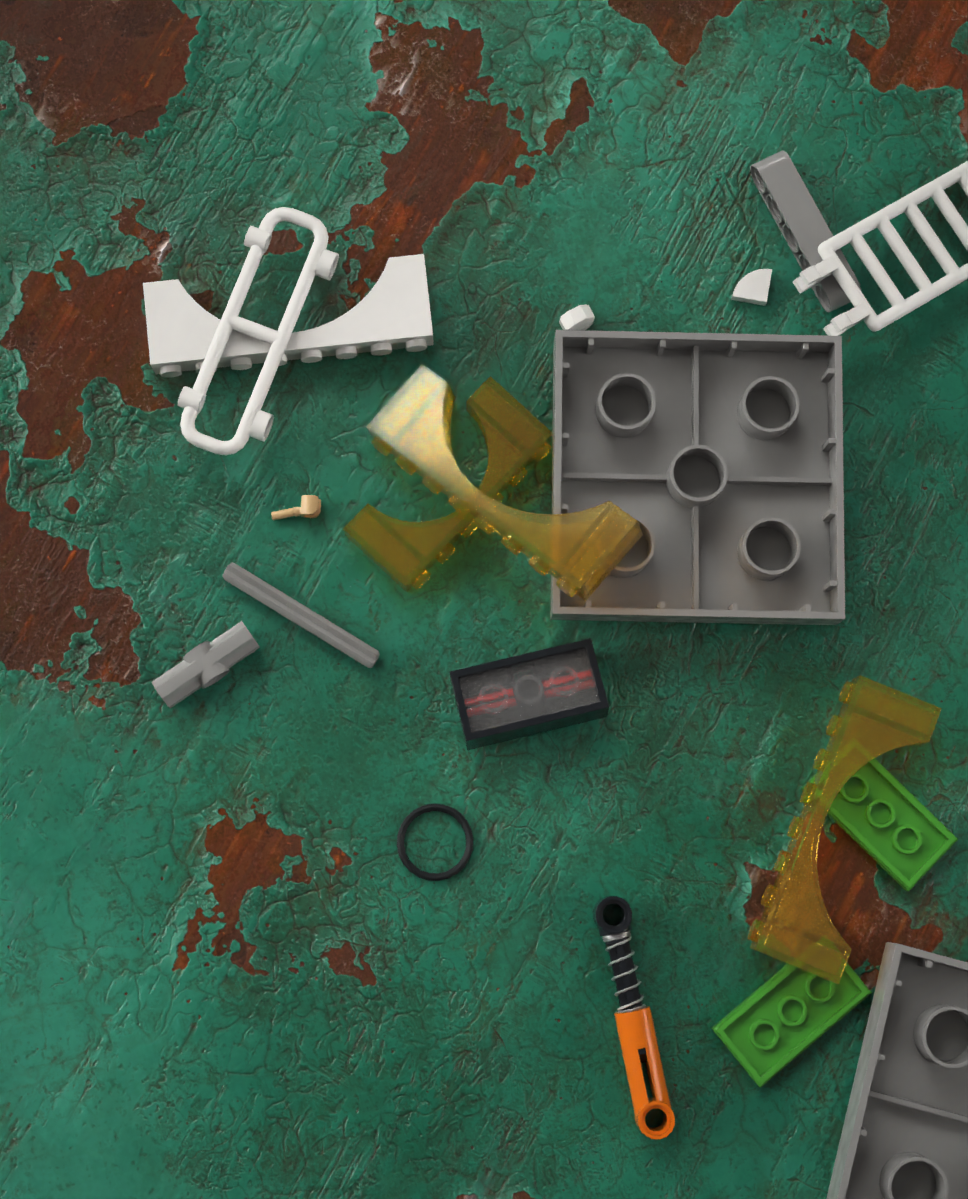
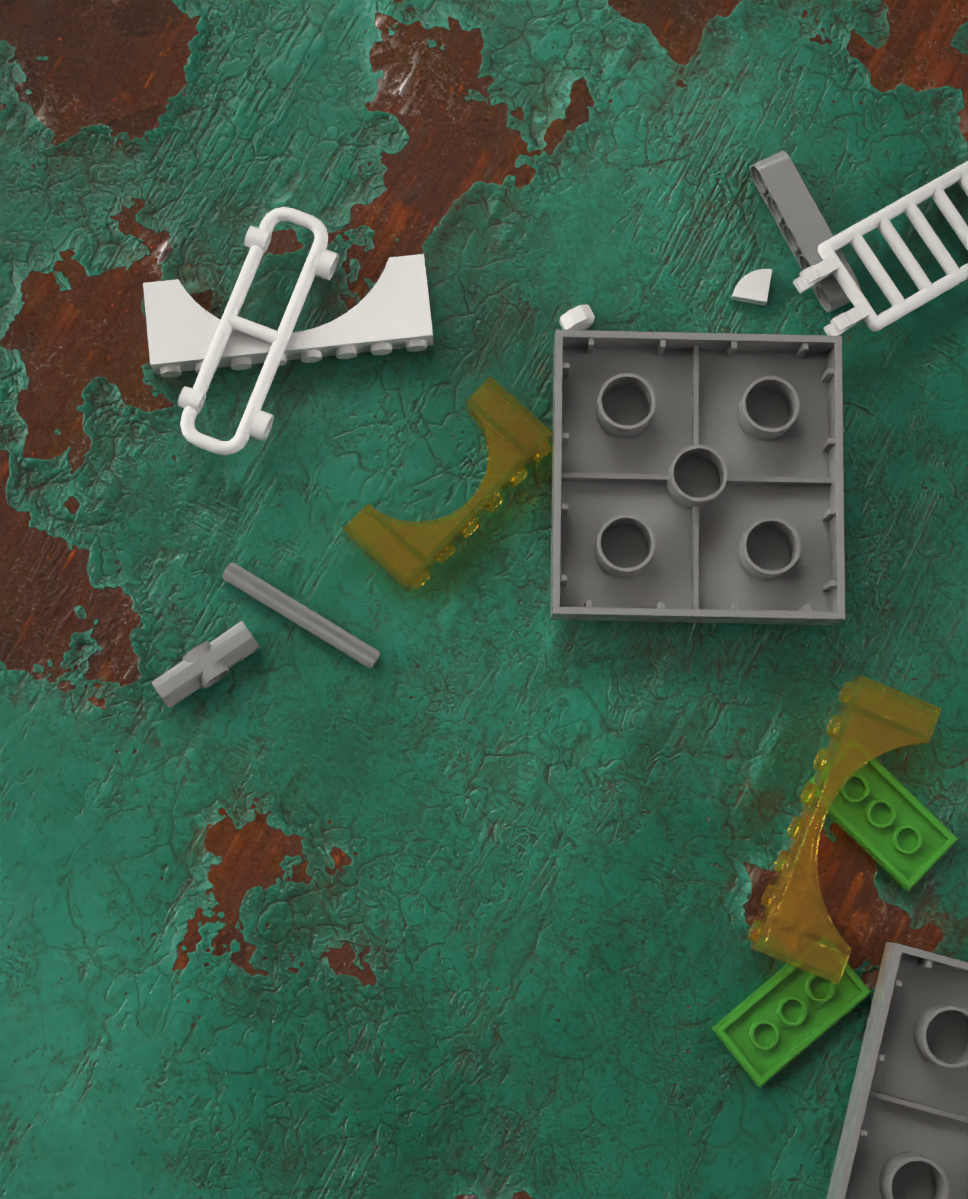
tan hand [271,495,321,521] -> none
clear yellow arch [366,364,643,601] -> none
black tyre [397,804,474,881] -> none
clear brick [449,638,609,750] -> none
piece [593,896,675,1139] -> none

